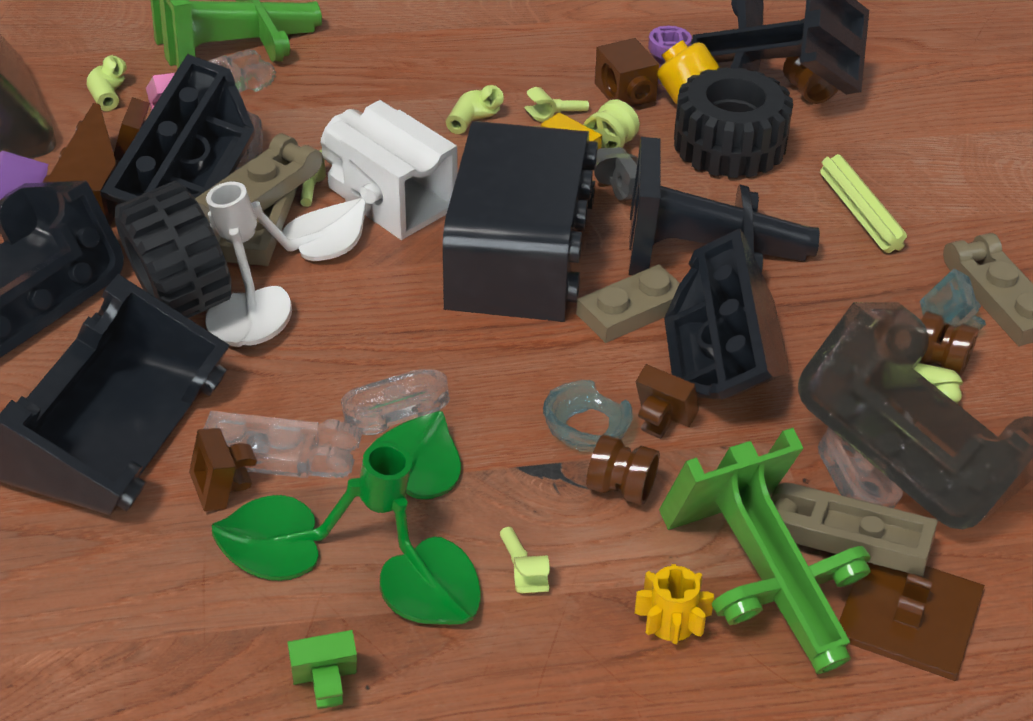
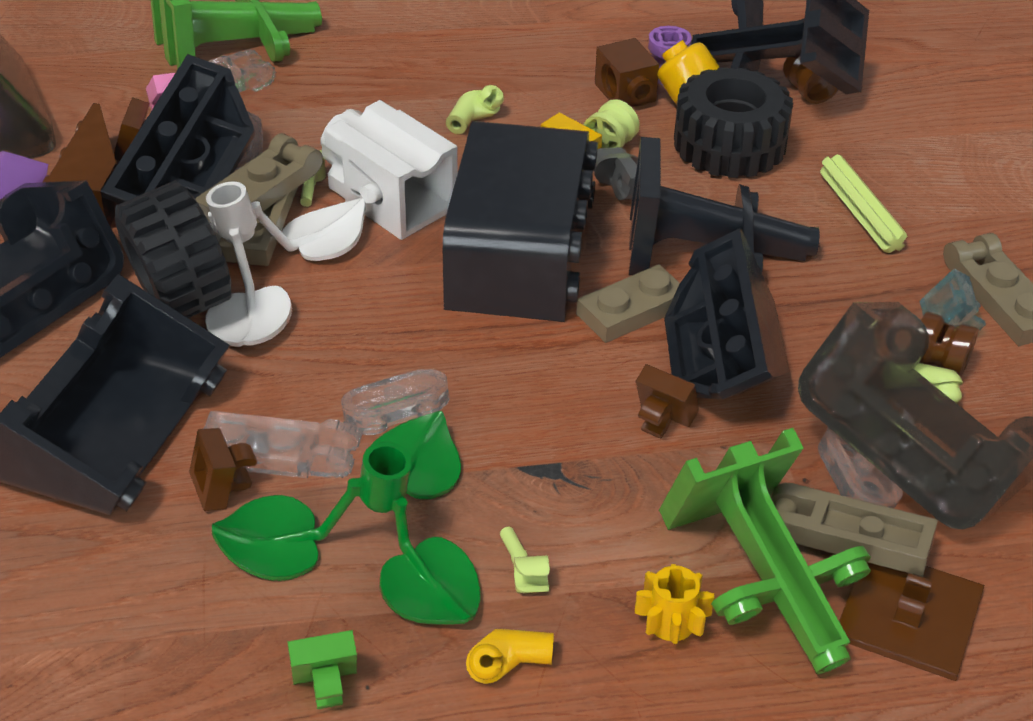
yellowish green arm [86,55,127,112] -> none
yellowish green hand [524,87,589,122] -> none
clear light blue piece [543,380,633,452] -> none
reddish brown wheel [586,434,660,505] -> none
none -> yellow arm [466,629,554,684]

